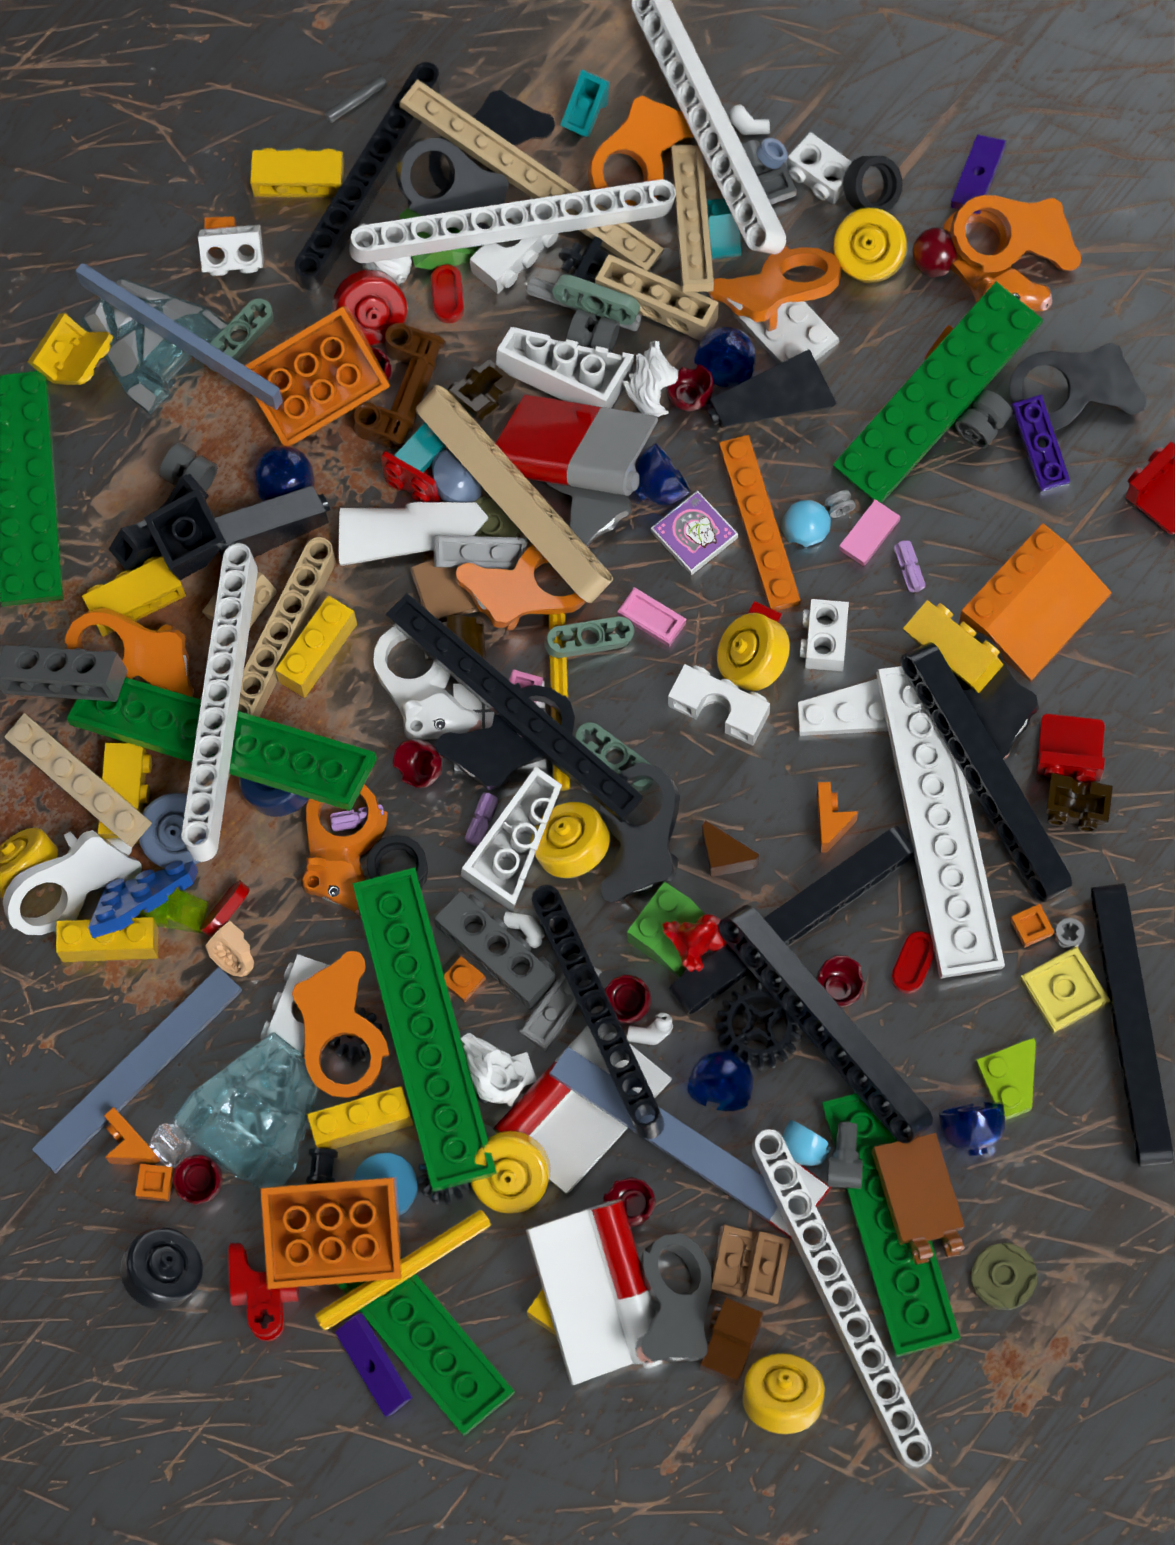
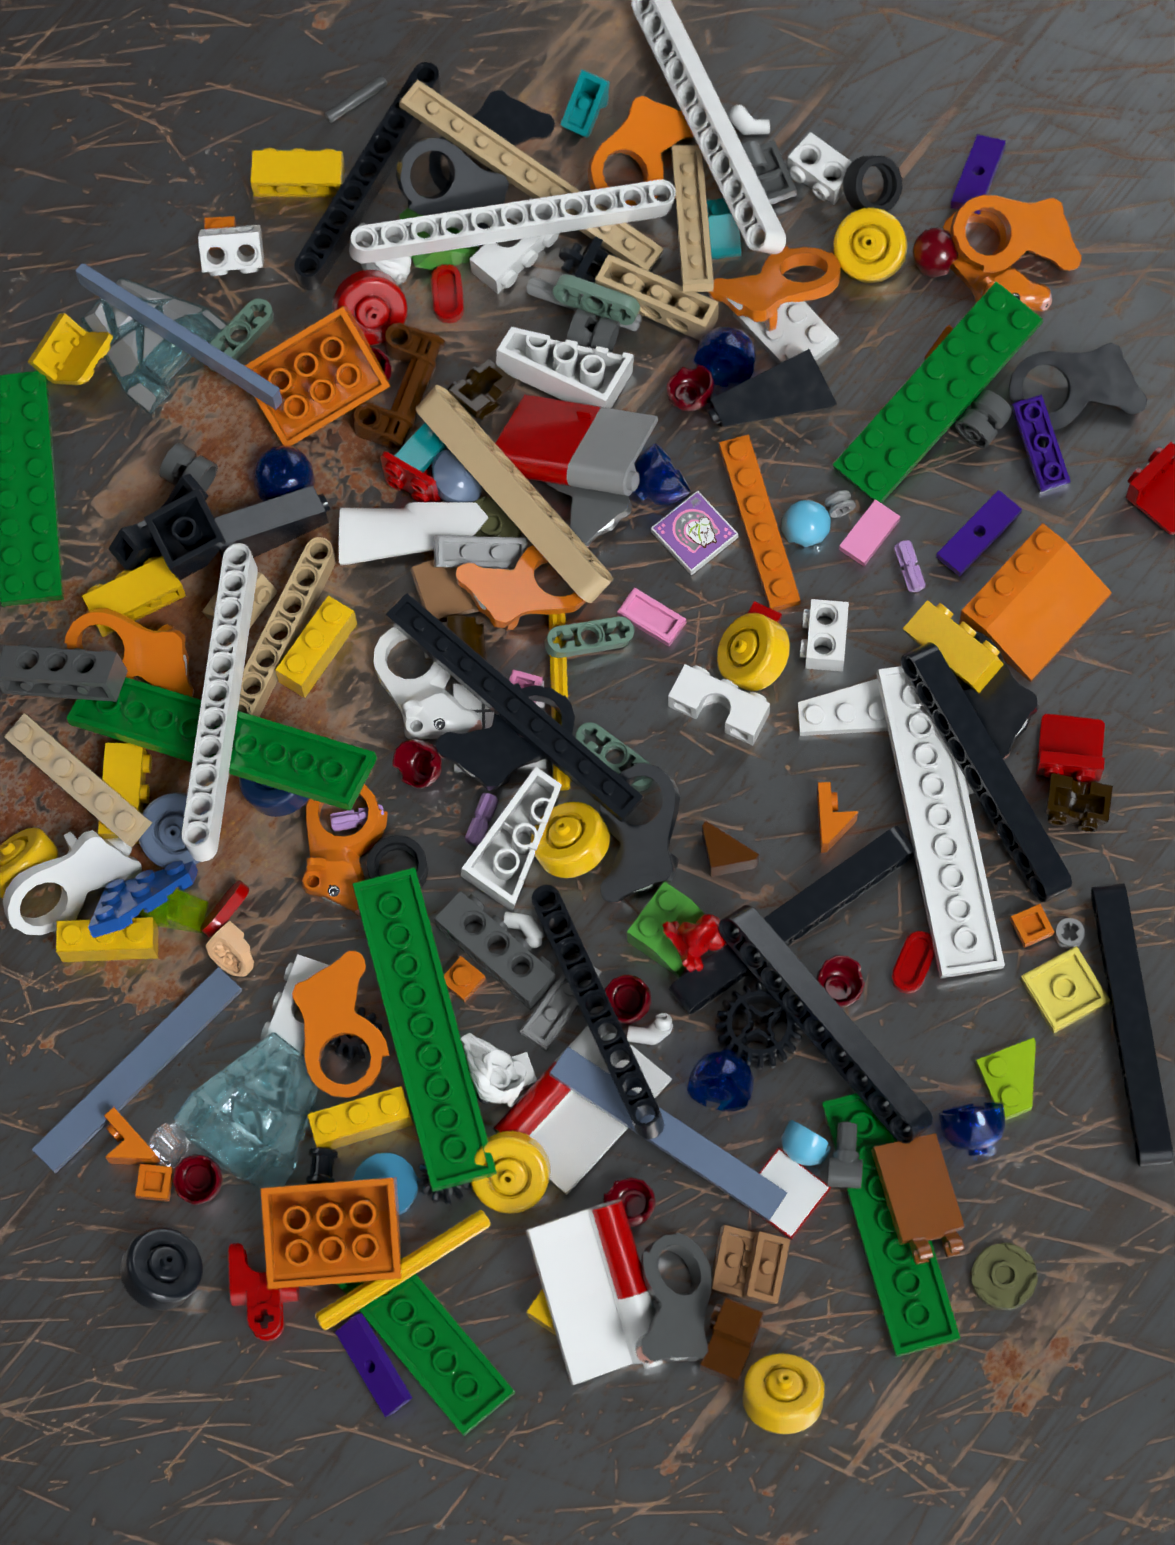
white hair [622,341,678,417] -> none
white beam [751,1129,932,1469] -> none
sand blue tile [757,138,788,169] -> none
none -> dark purple tile [936,490,1022,577]

